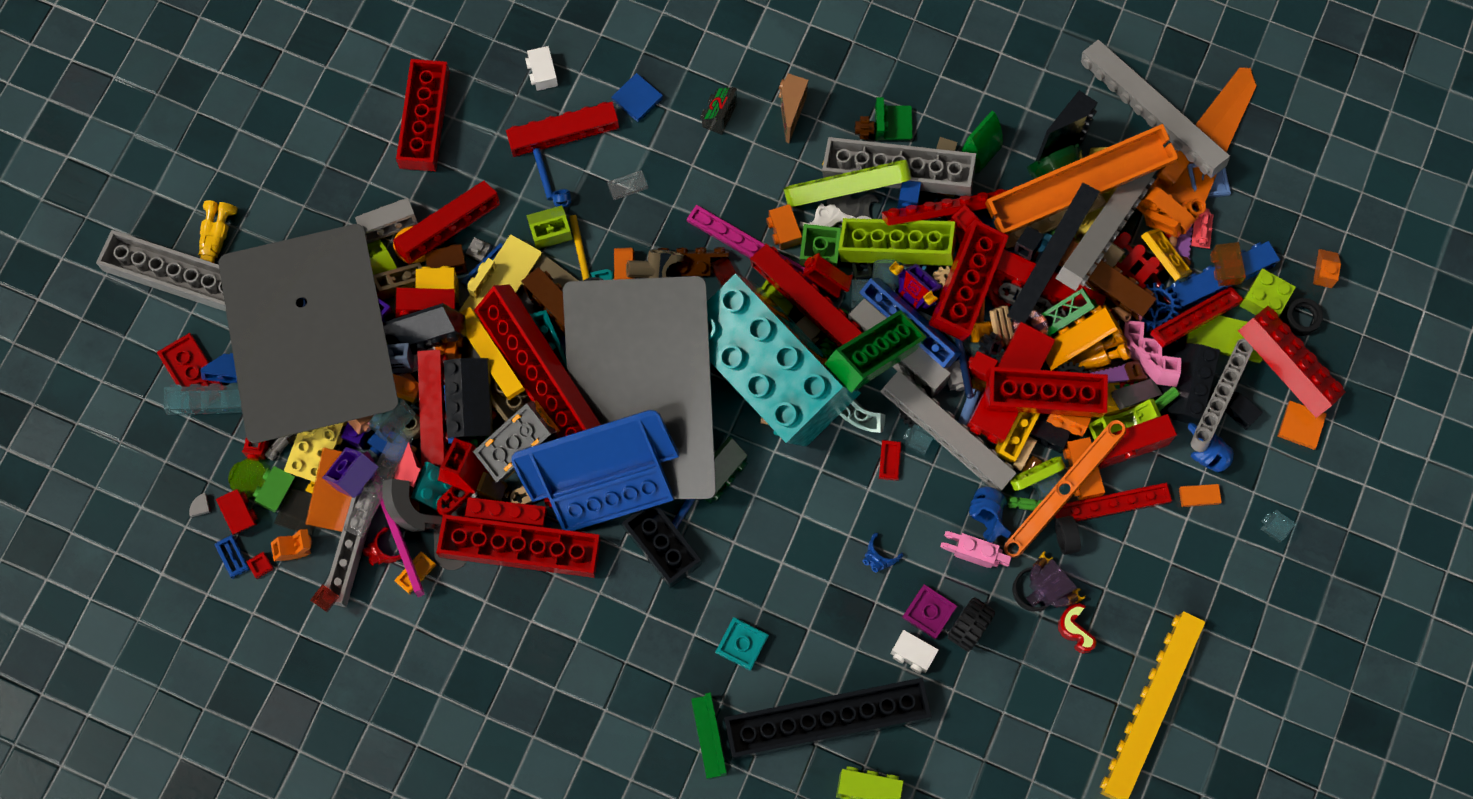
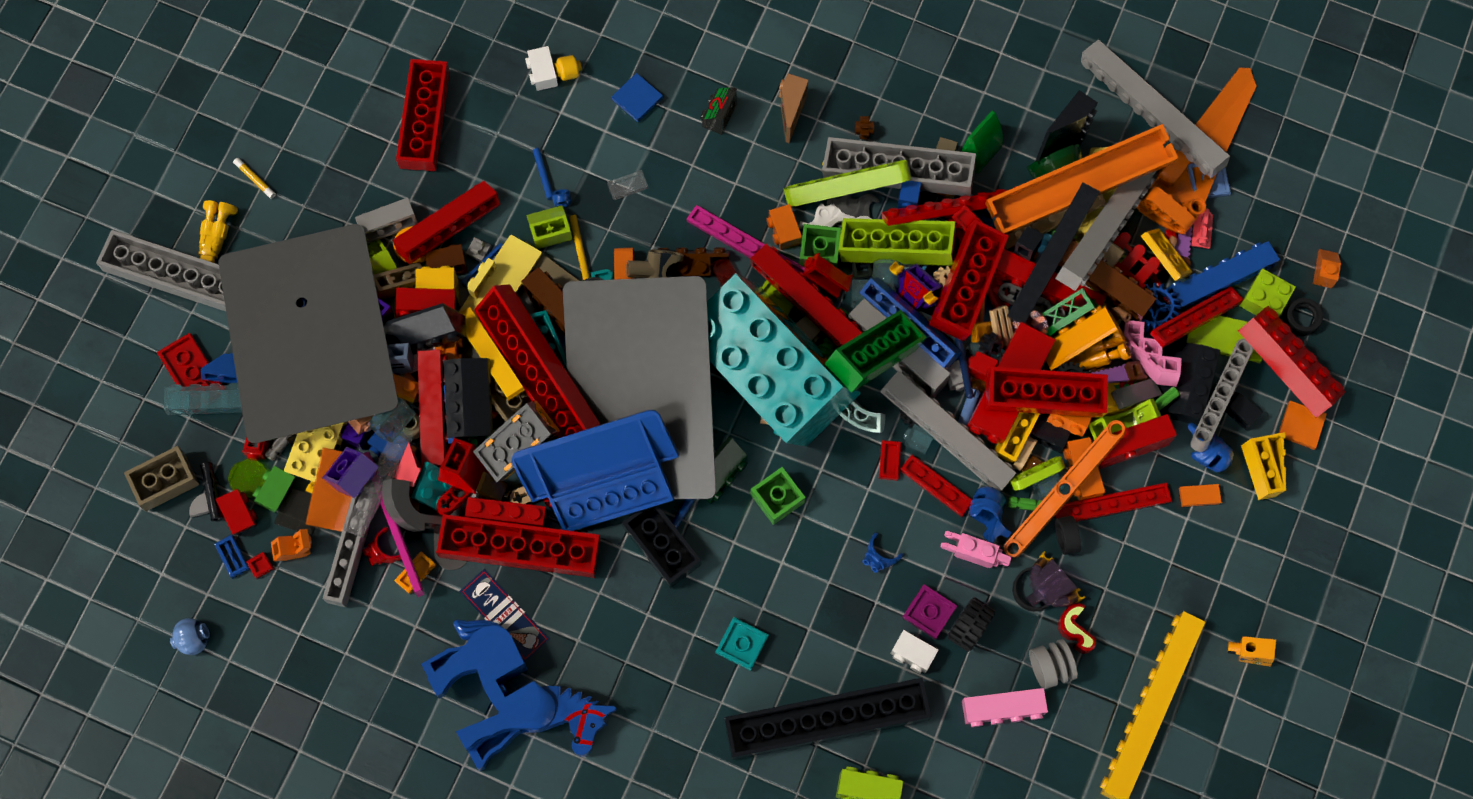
clear red tile [310,584,340,613] -> none
red brick [506,102,619,157] -> none
green fence [691,692,727,779] -> none
green bracket [875,97,912,141] -> none
orange tile [1144,209,1182,238] -> none
clear orange brick [1210,242,1246,286] -> none
clear light blue brick [1261,510,1296,543] -> none
none -> dark tan brick [124,446,200,511]
none -> medium blue plant [170,618,210,655]
none -> black pin [200,462,223,521]
none -> yellow bar [233,158,276,199]
none -> blue animal [421,620,617,772]
none -> sticker [459,569,550,662]
none -> yellow head [554,55,582,81]
none -> bright green brick [750,467,806,525]
none -> red tile [900,455,972,517]
none -> bright pink brick [962,688,1048,727]
none -> light grey wheel [1029,639,1078,690]
none -> light orange torso [1227,637,1276,667]
none -> yellow wedge [1241,432,1286,500]

